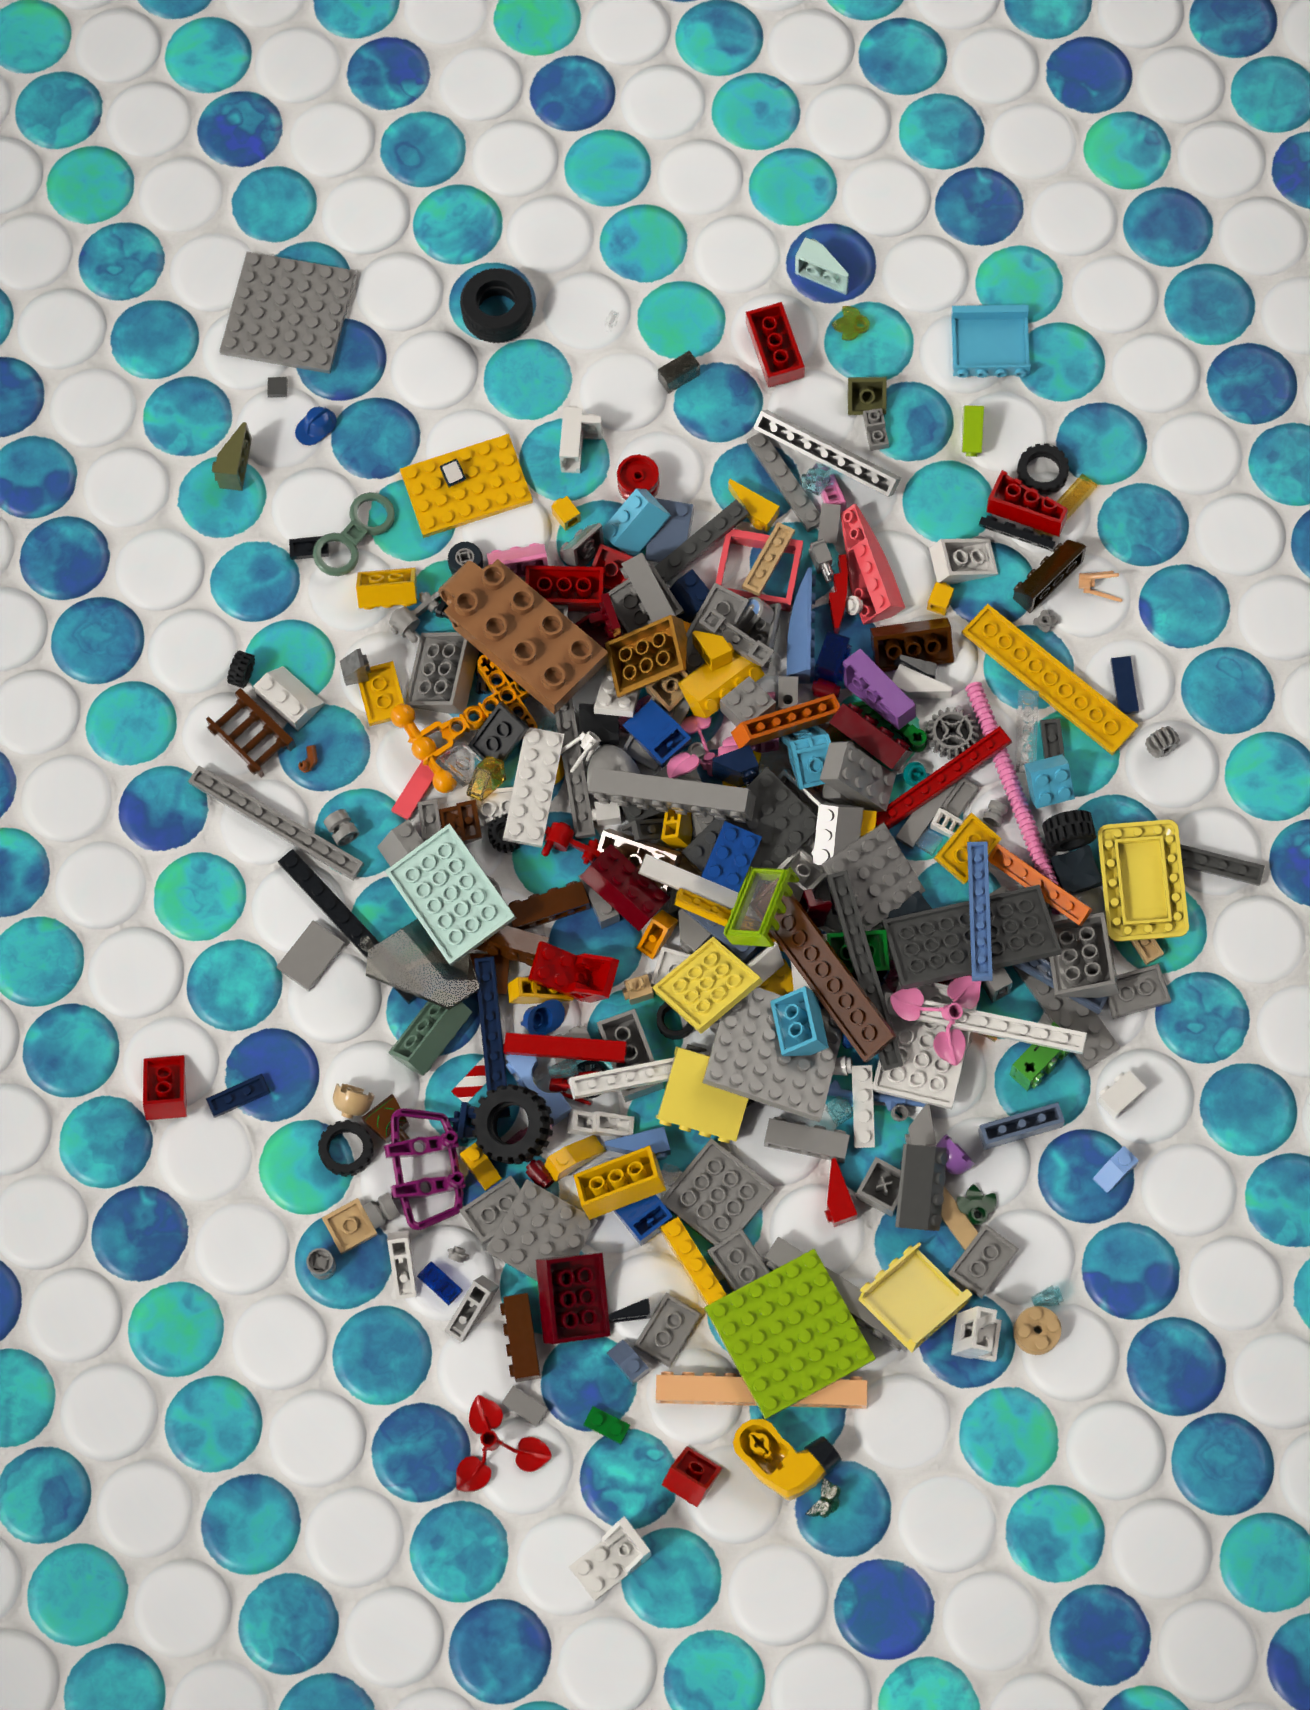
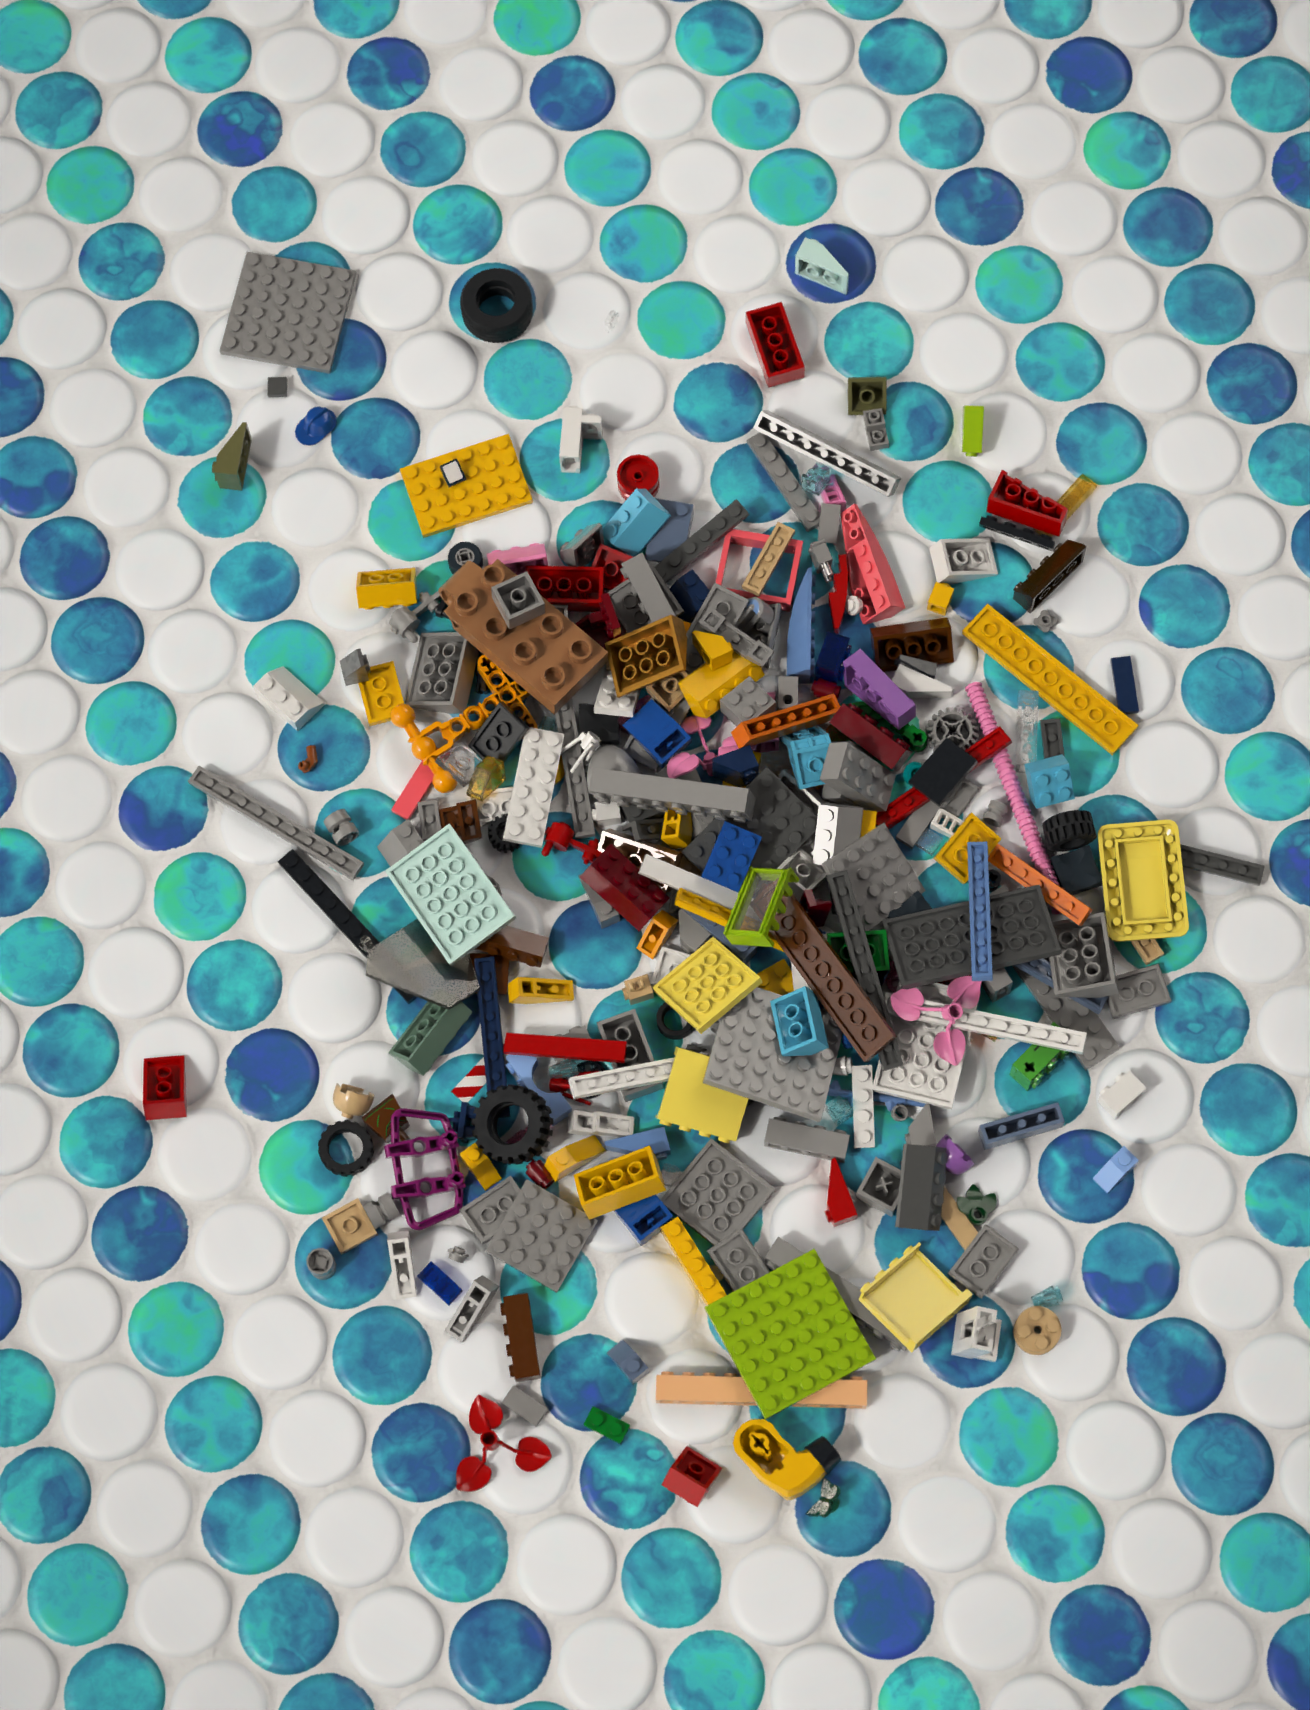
reddish brown fence [206,688,296,778] -> none
dark blue tile [206,1074,270,1118] -> none
black tyre [227,651,255,688] -> none
light grey tile [276,920,345,991] -> none
black plate [289,536,329,560] -> none
sand green bar [313,492,395,576] -> none
reddish brown brick [508,881,590,930] -> none
blue piece [520,999,565,1035] -> none
red bracket [528,941,620,1003] -> none
dark red slope [536,1253,611,1344] -> none
yellow brick [551,496,581,531] -> none
white bracket [568,1516,652,1602] -> none
black slope [608,1298,651,1323] -> none
light grey tile [634,1292,702,1368] -> none
clear smoke brick [658,350,700,394] -> none
white plate [688,742,706,760] -> none
yellow slope [728,479,780,532] -> none
white slope [746,942,785,987] -> none
clear yellow plate [832,306,870,341] -> none
medium azure panel [951,305,1031,378] -> none
black tyre [1017,443,1069,496] -> none
light nougat plant [1079,571,1123,602] -> none
light grey gear [1145,726,1180,758] -> none
none -> light grey brick [491,571,545,630]
none -> black tile [908,738,978,807]
none -> black bush [989,869,1001,893]

